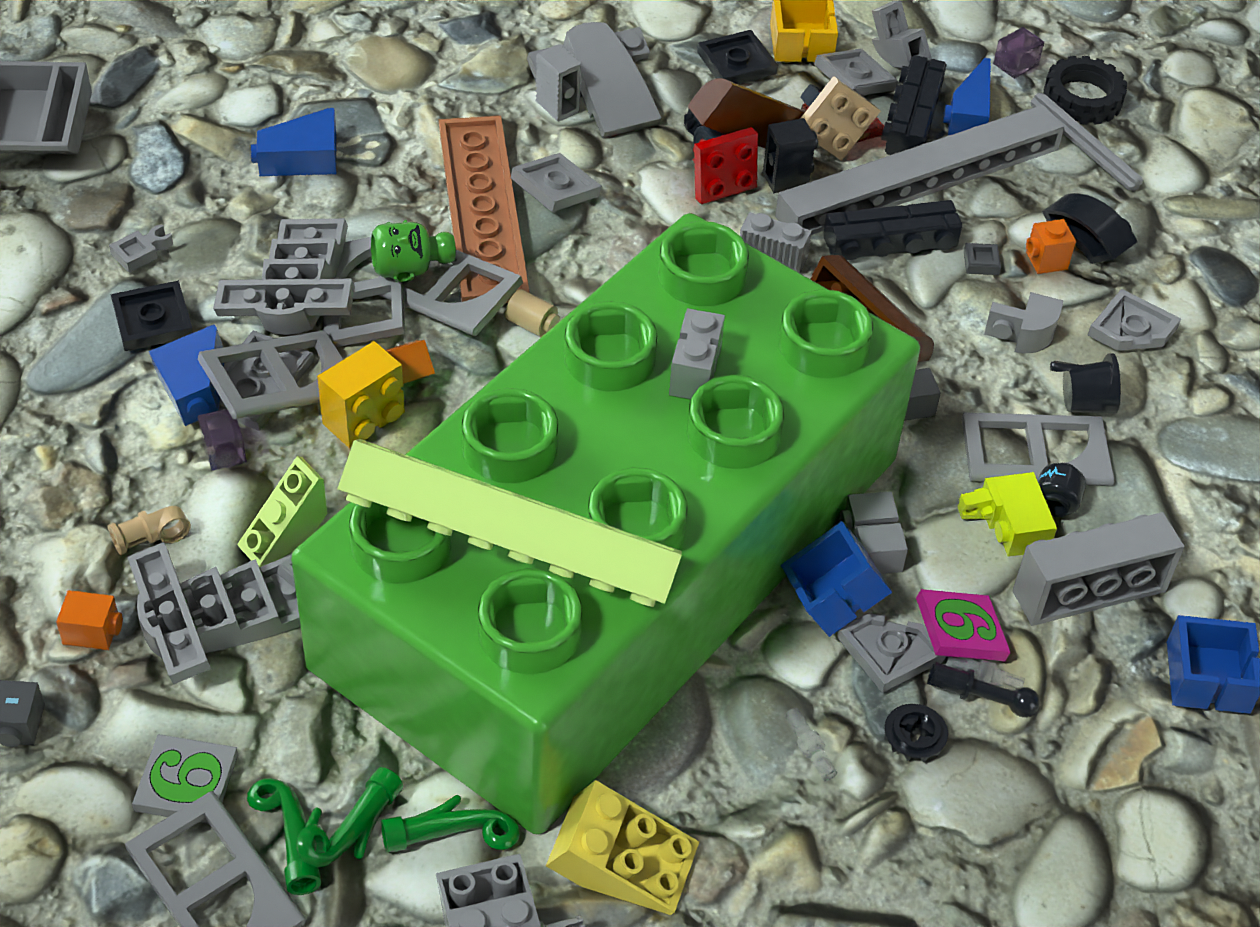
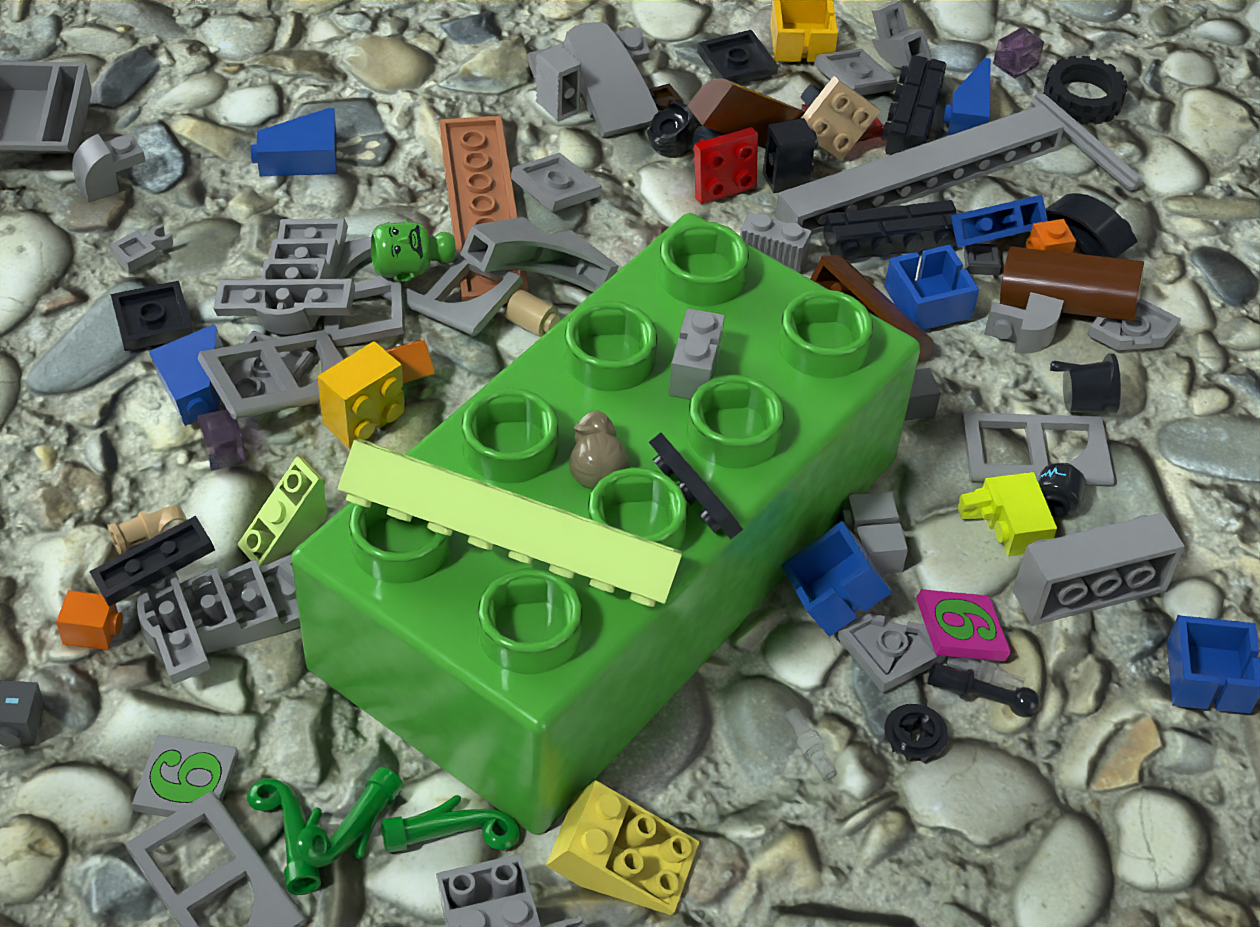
none -> light grey brick [72,133,146,203]
none -> black plate [89,515,215,607]
none -> light grey arch [460,217,619,292]
none -> dark tan hair [569,410,630,489]
none -> black hair [646,101,701,156]
none -> dark brown tile [649,83,683,110]
none -> black plate [649,432,743,540]
none -> blue piece [884,245,979,330]
none -> blue slope [951,195,1048,247]
none -> reddish brown brick [1000,246,1145,321]

